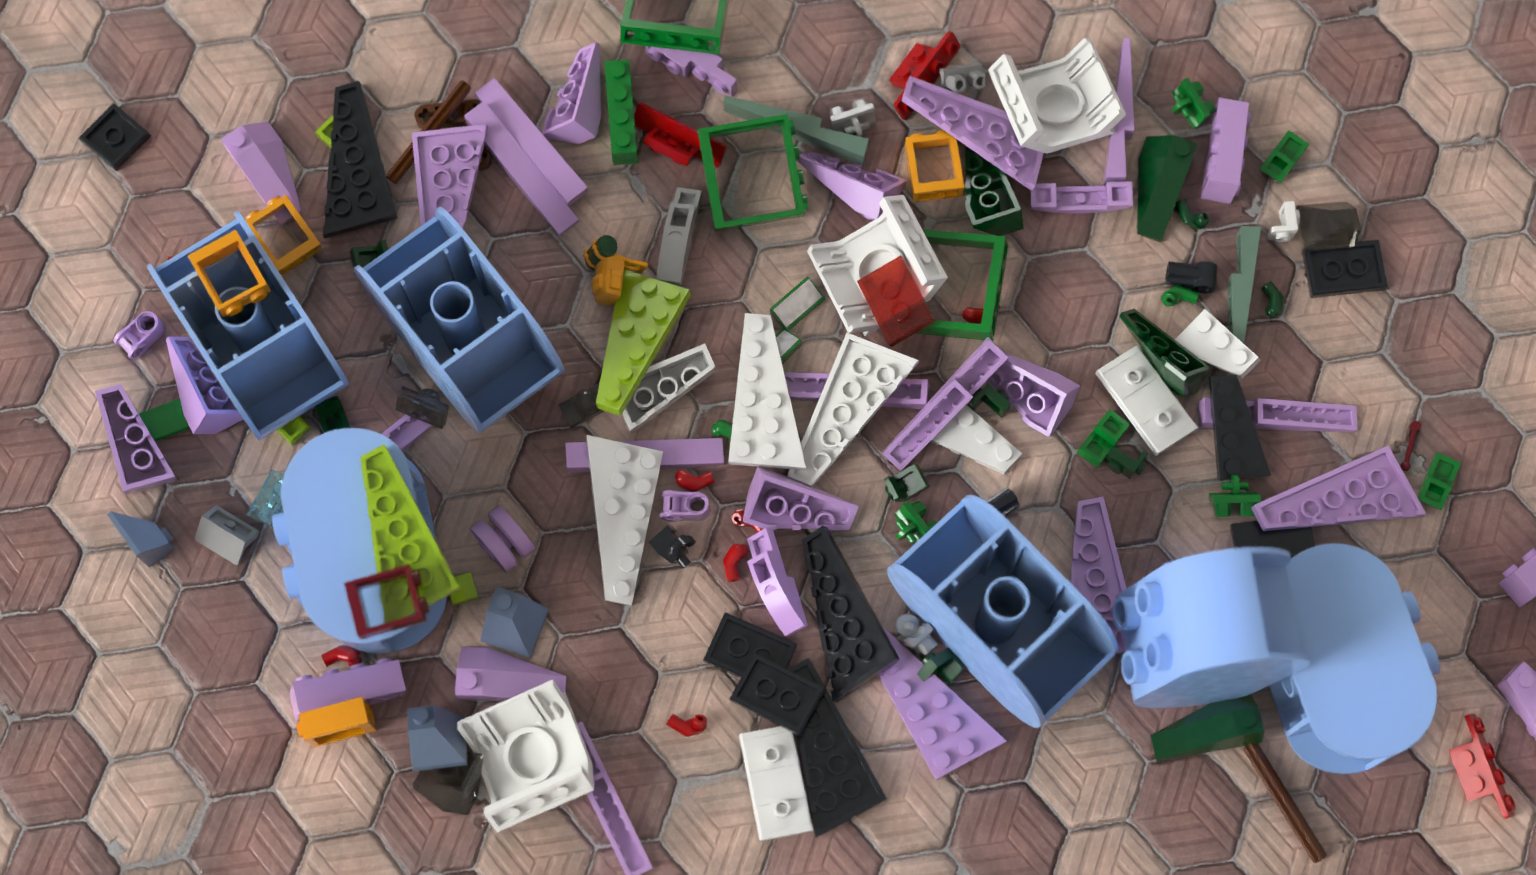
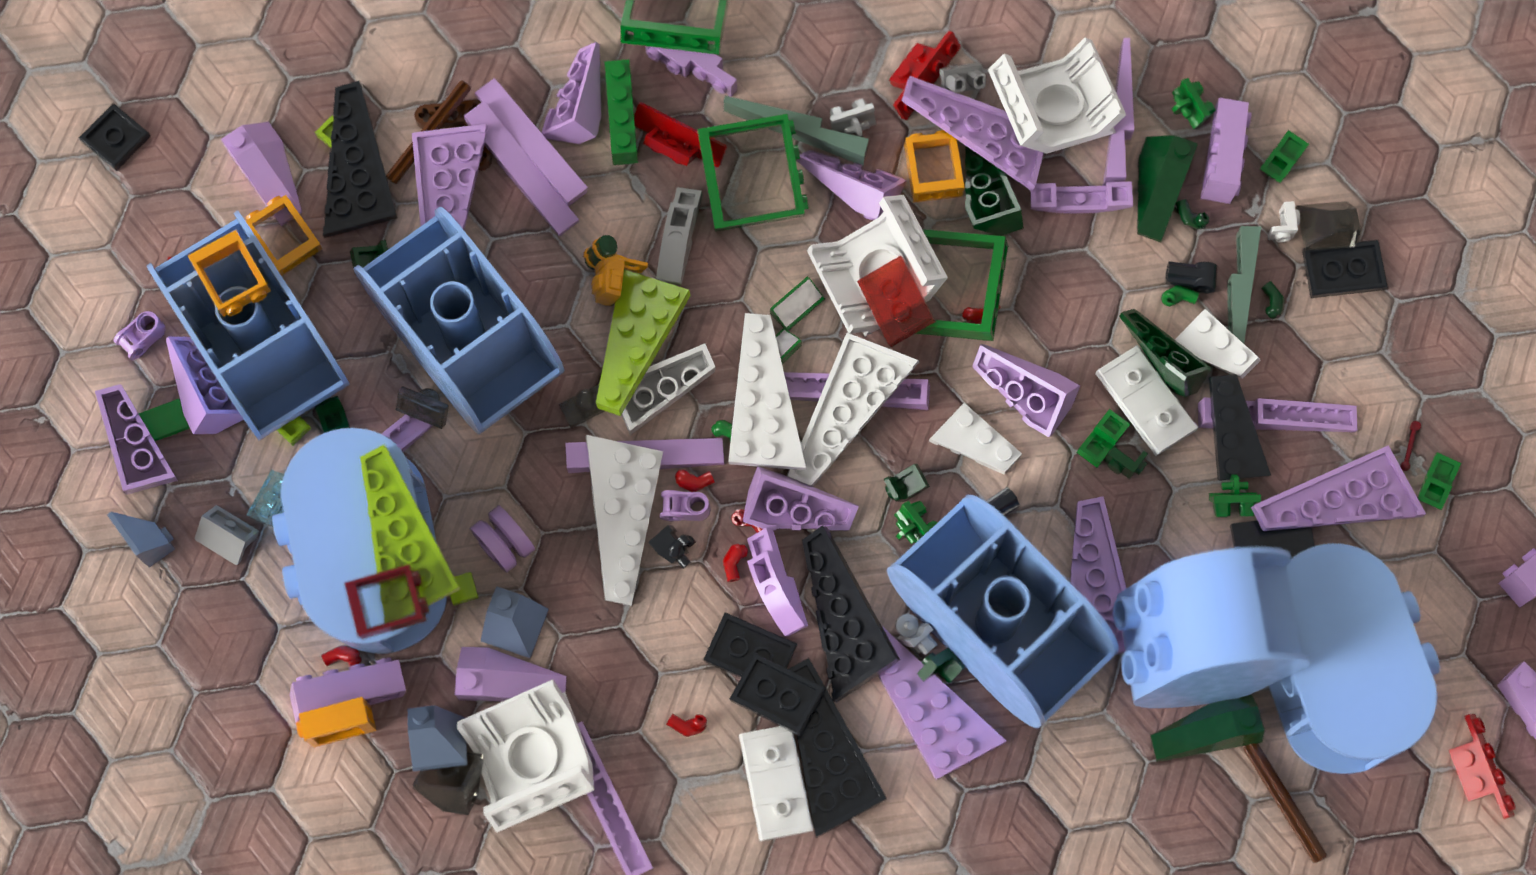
lavender slope [882,337,1009,471] -> none
dark green bracket [969,384,1011,418] -> none

